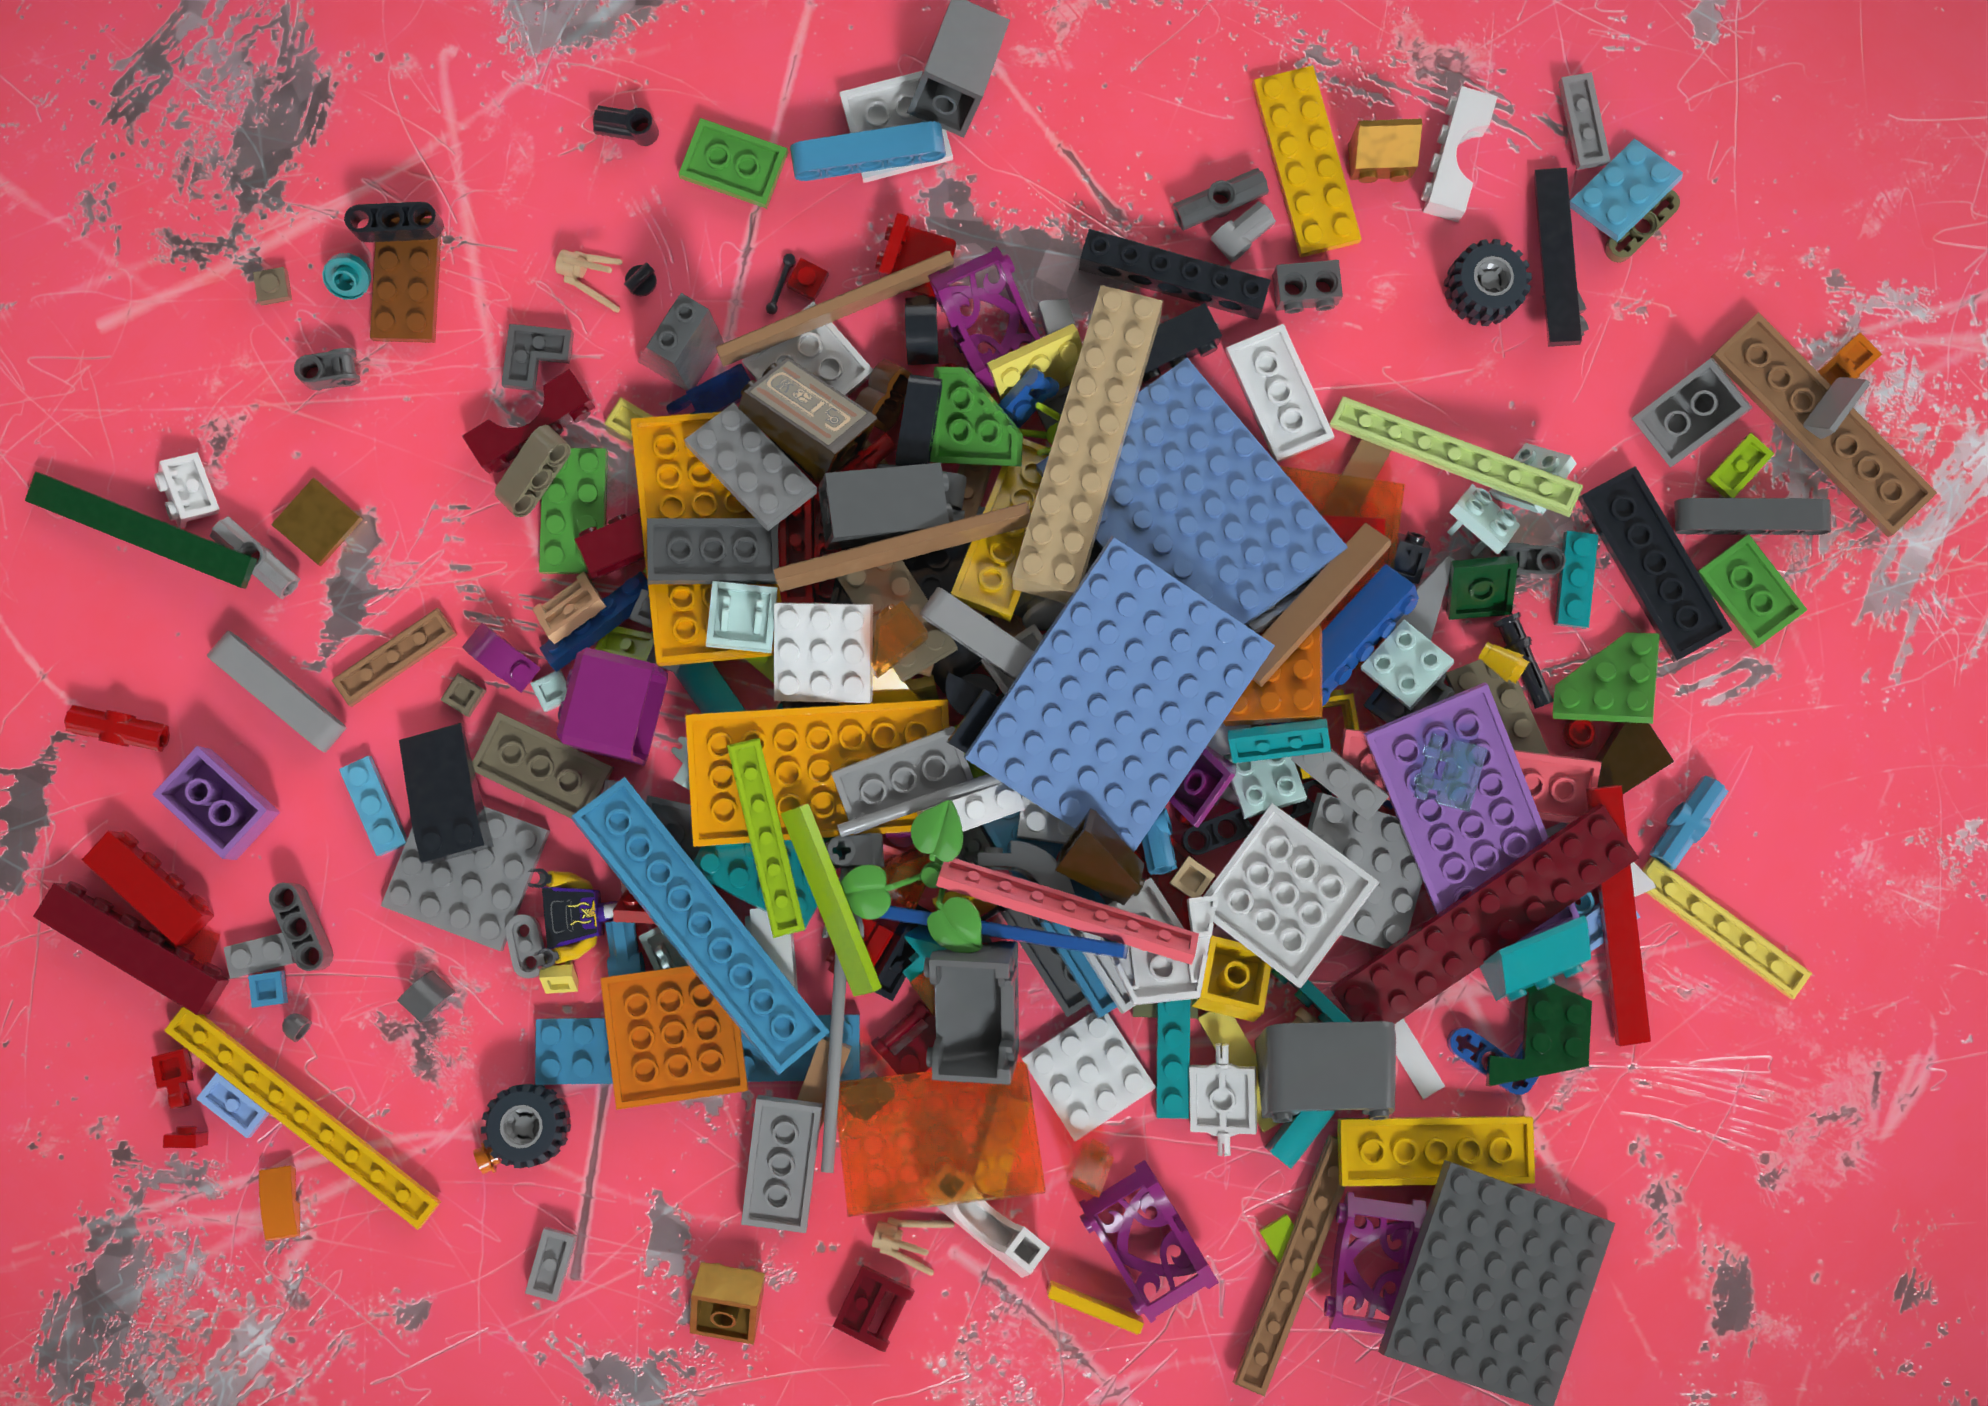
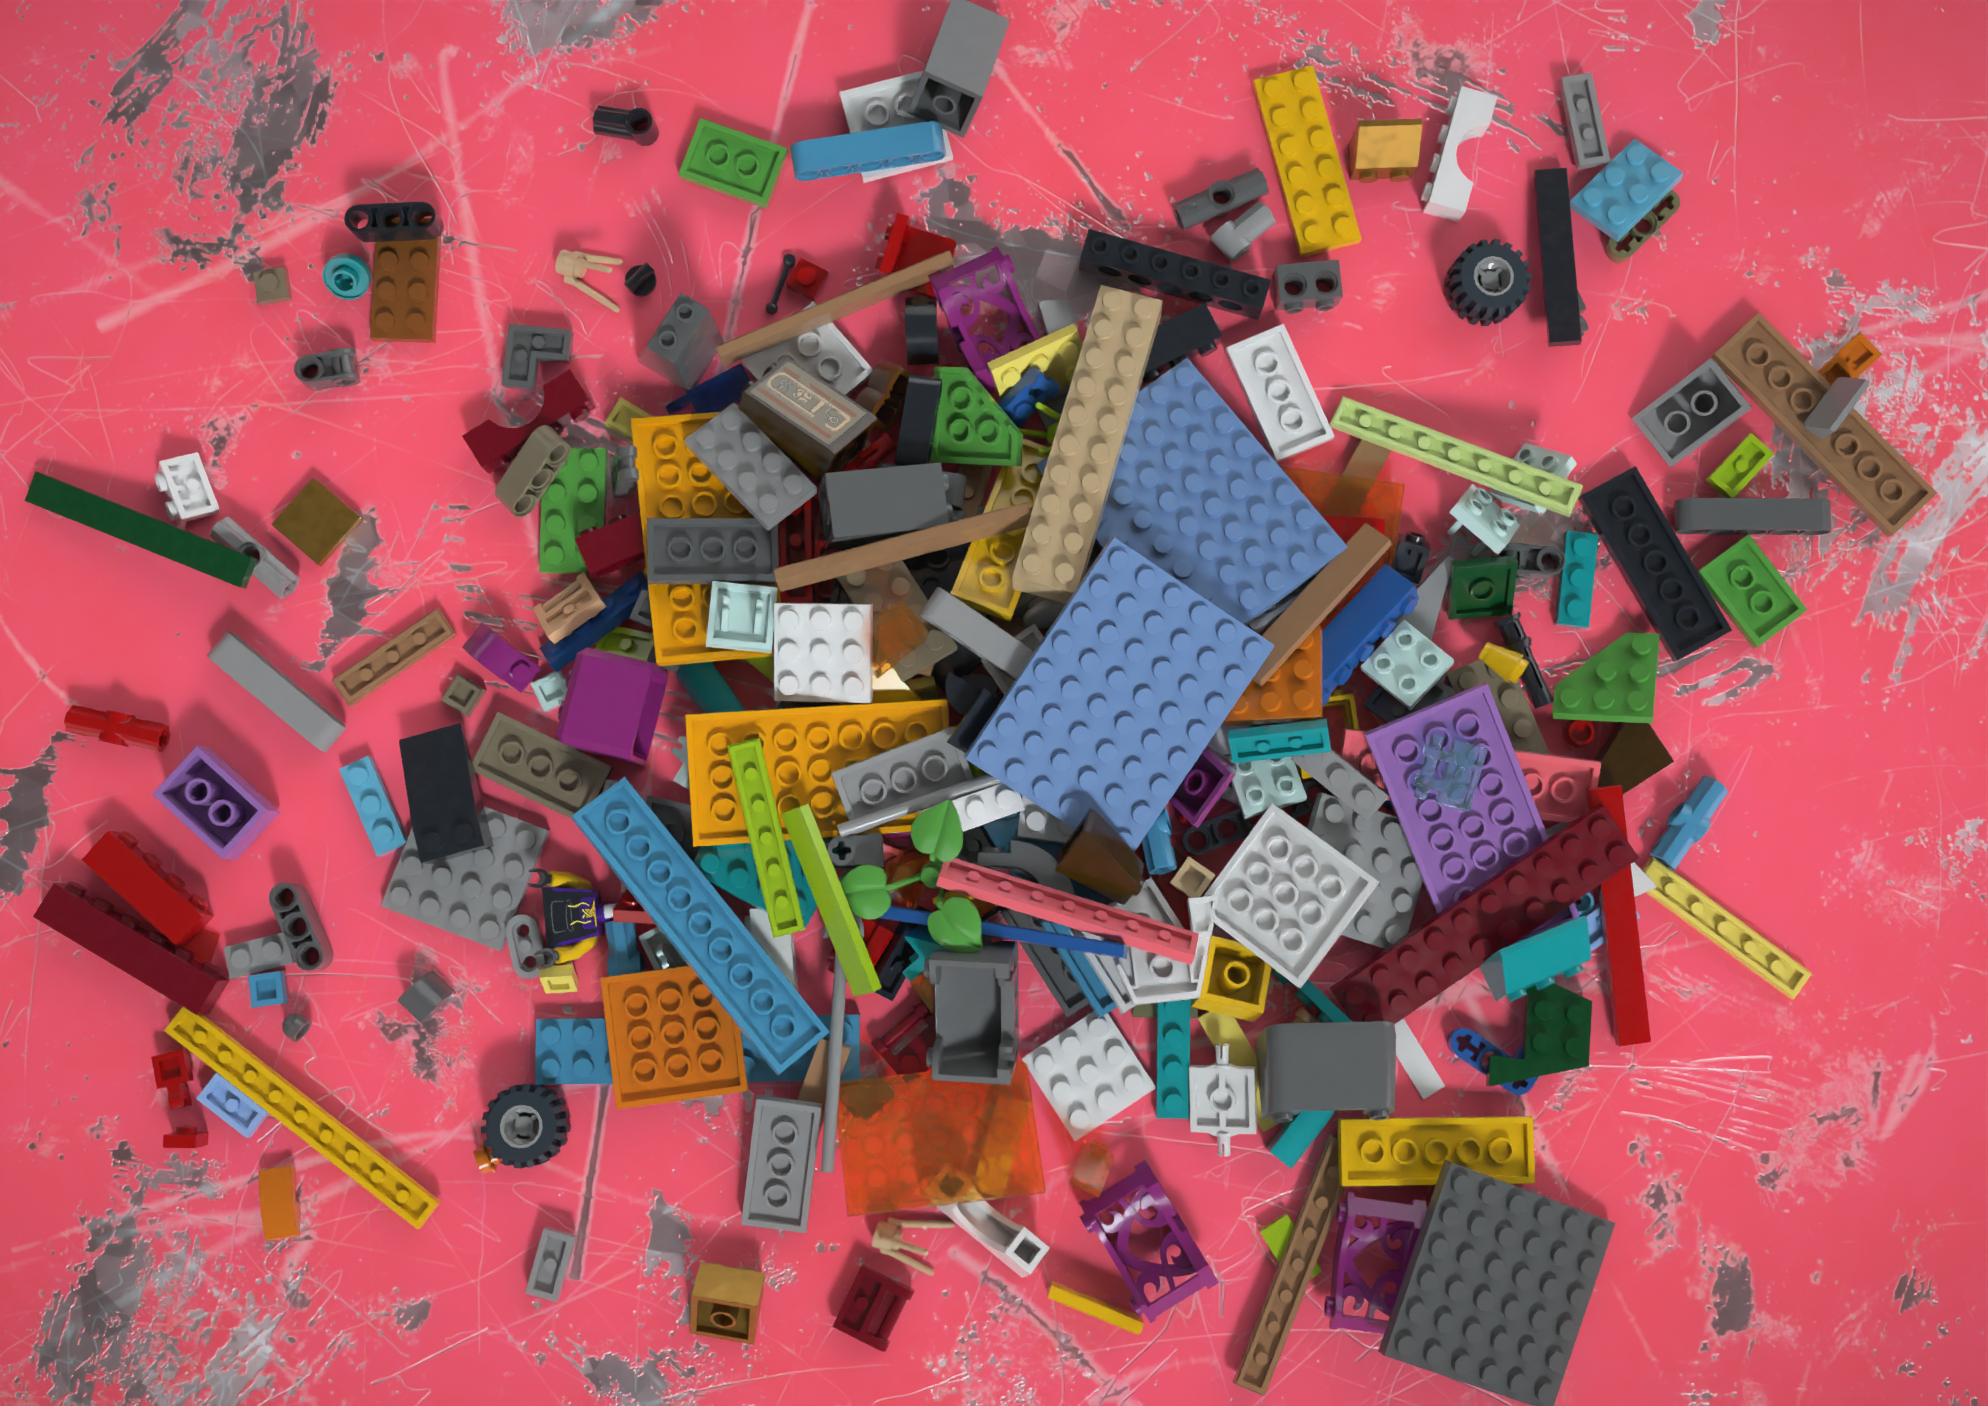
none -> dark grey plate [610,446,639,498]

